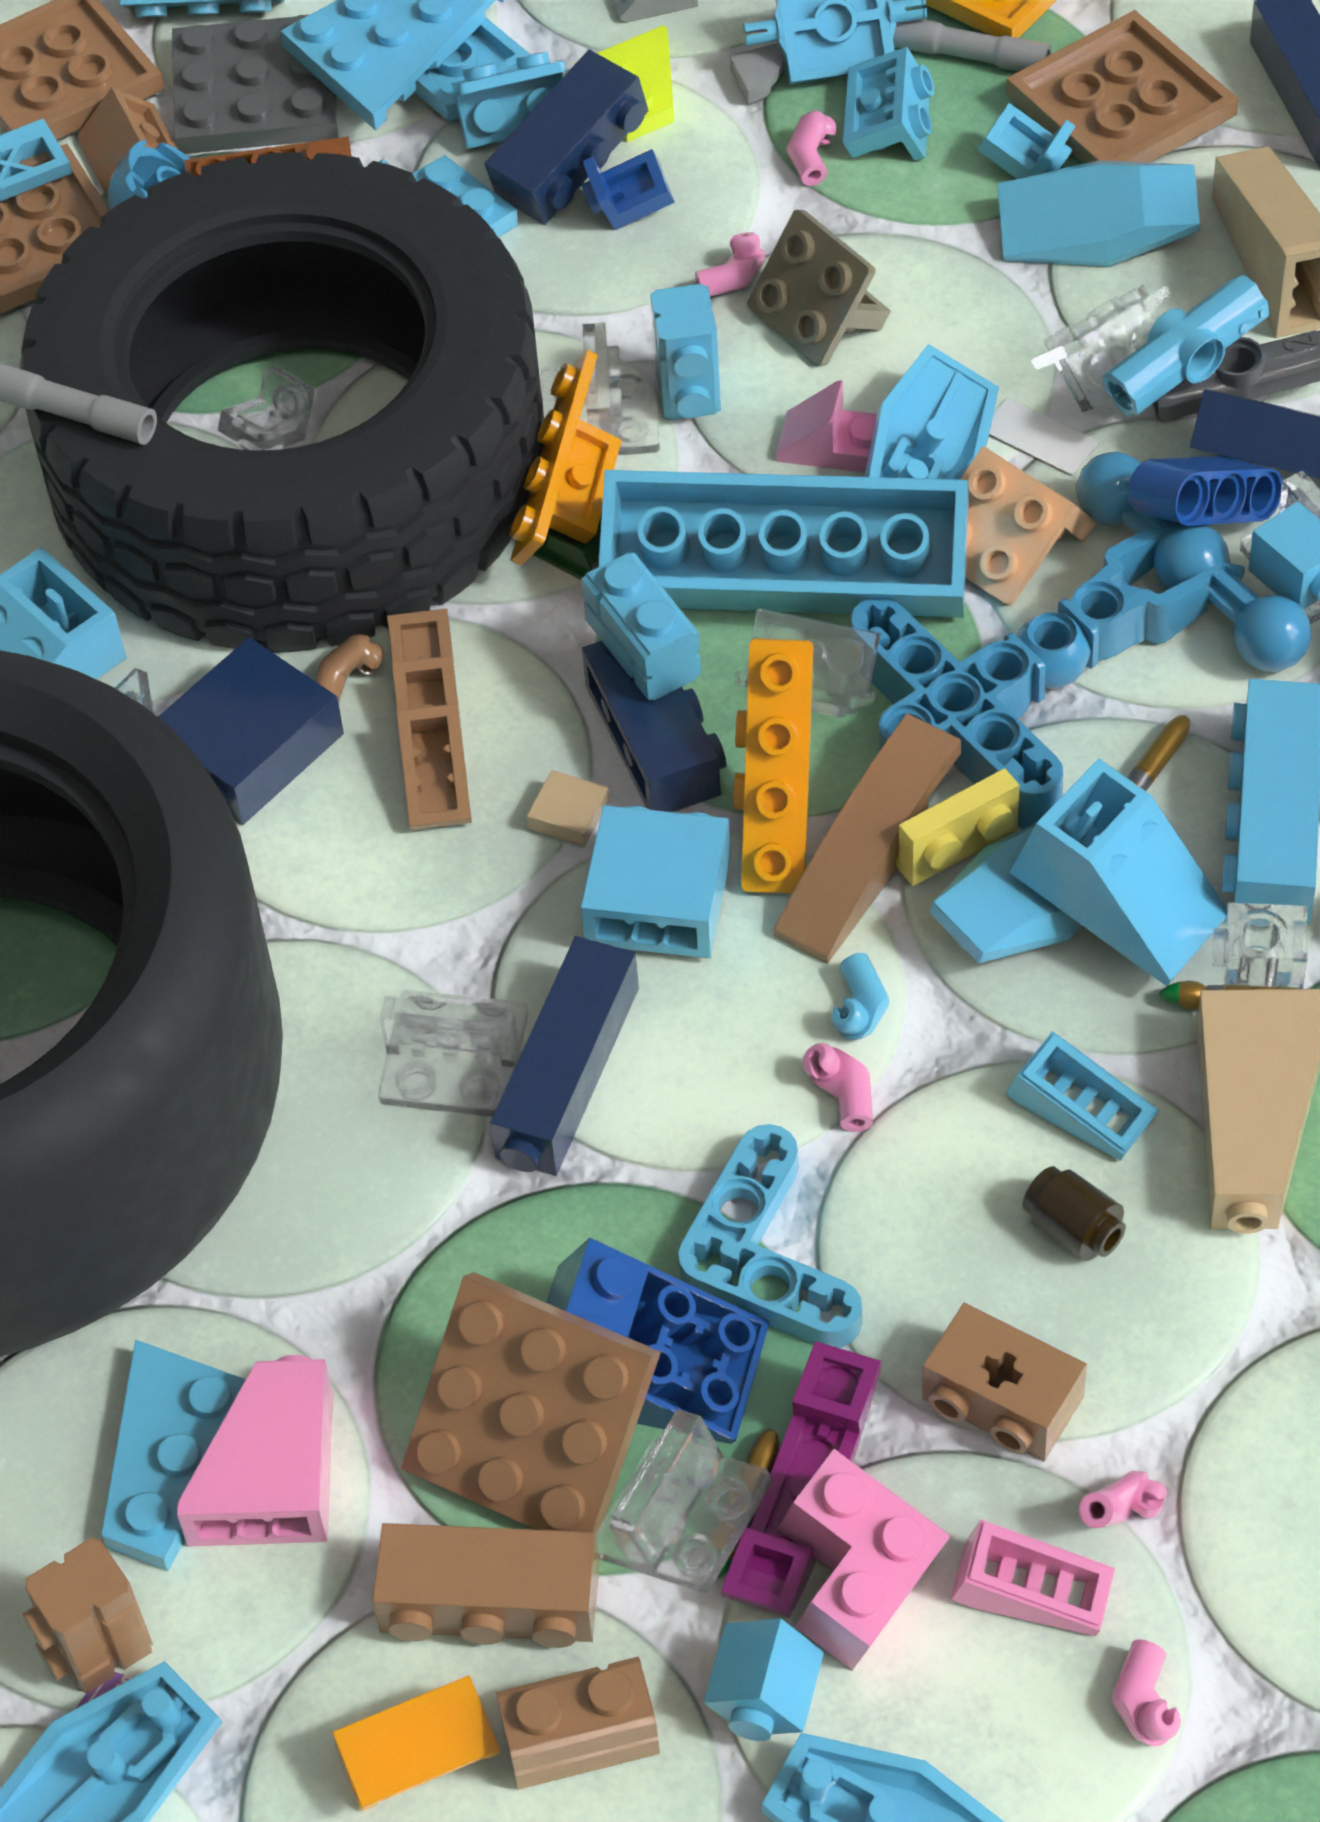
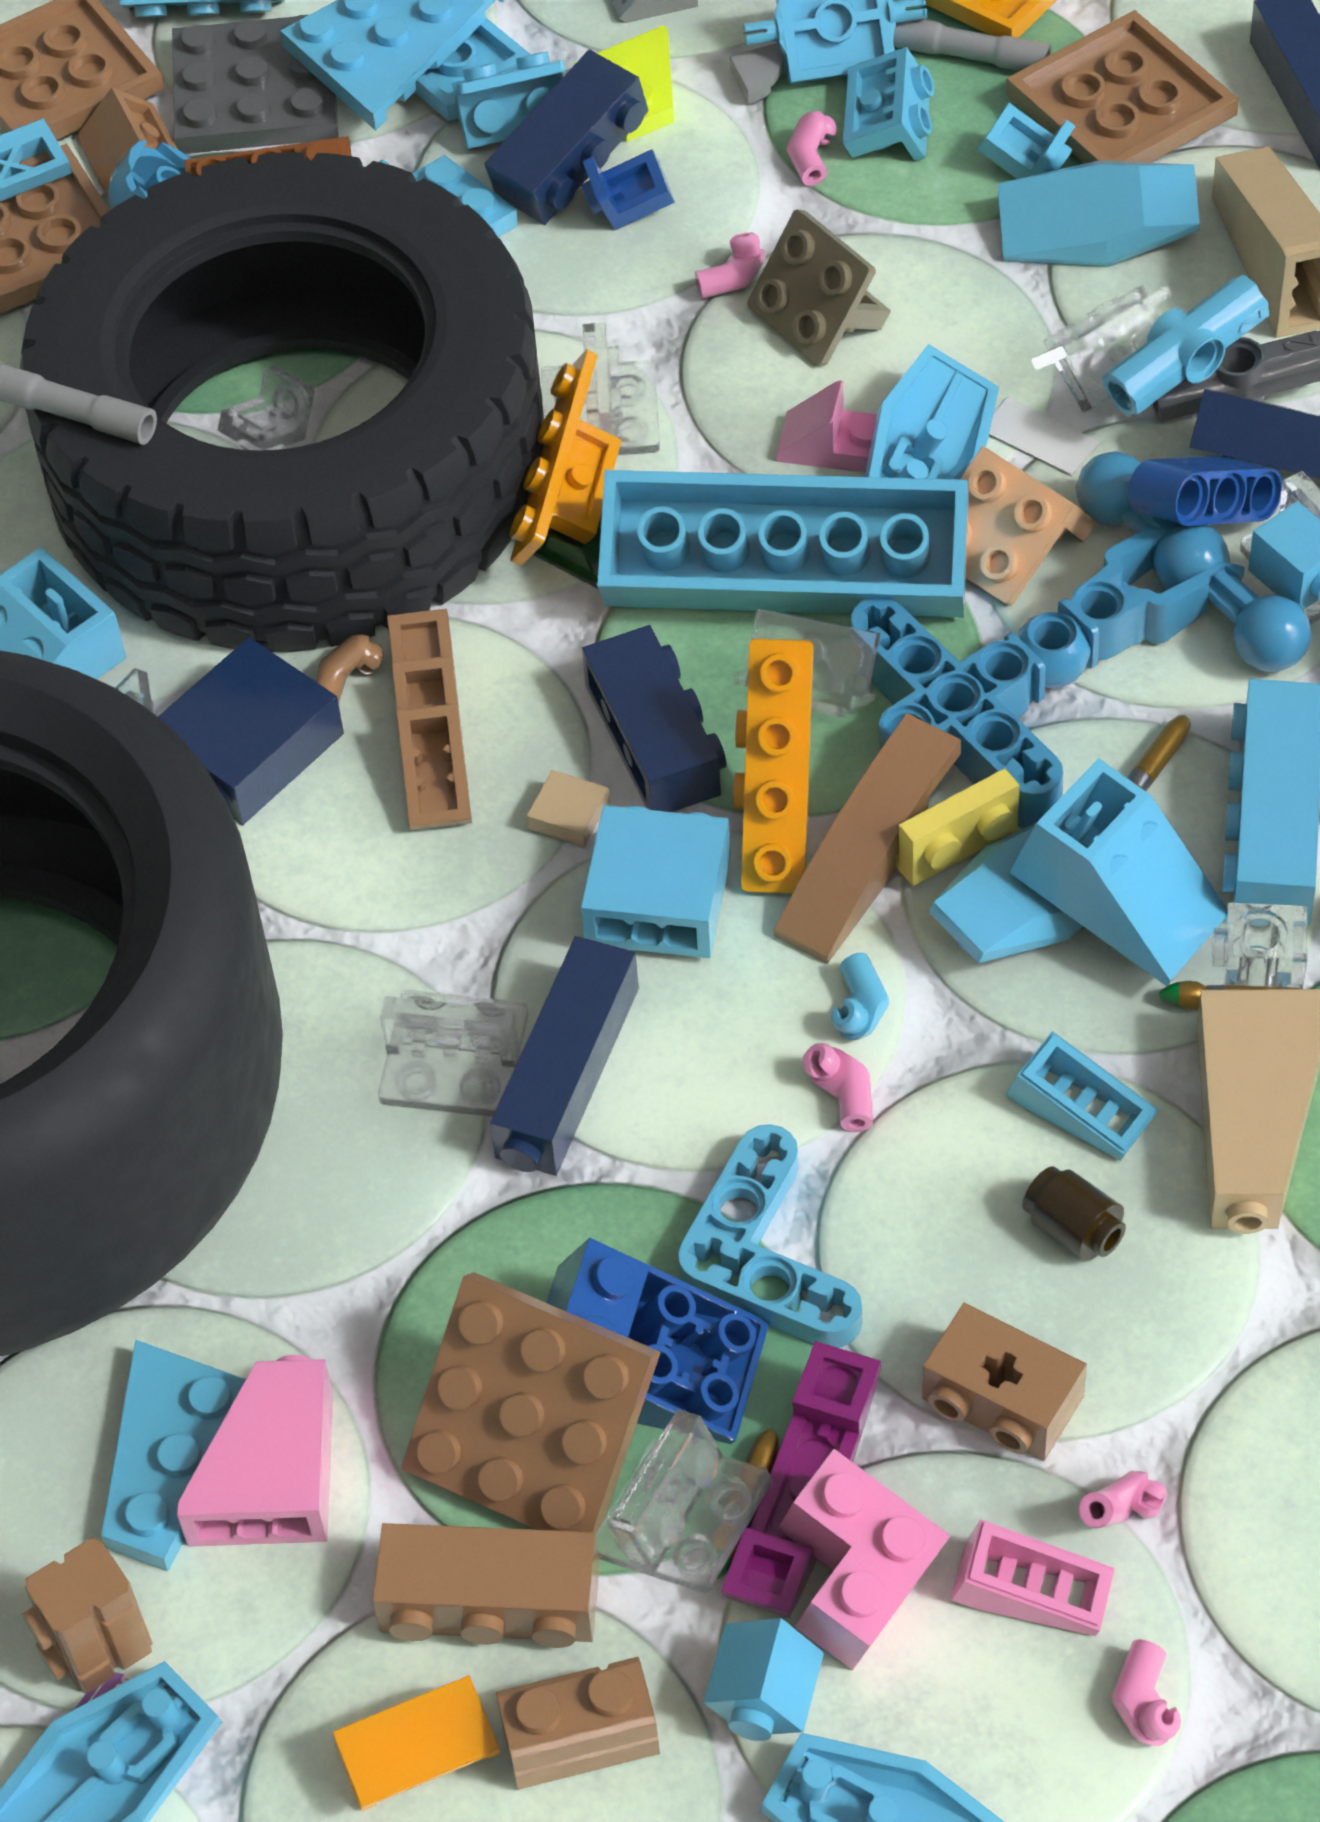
medium azure brick [581,552,701,700] -> none
medium azure brick [650,284,721,420] -> none

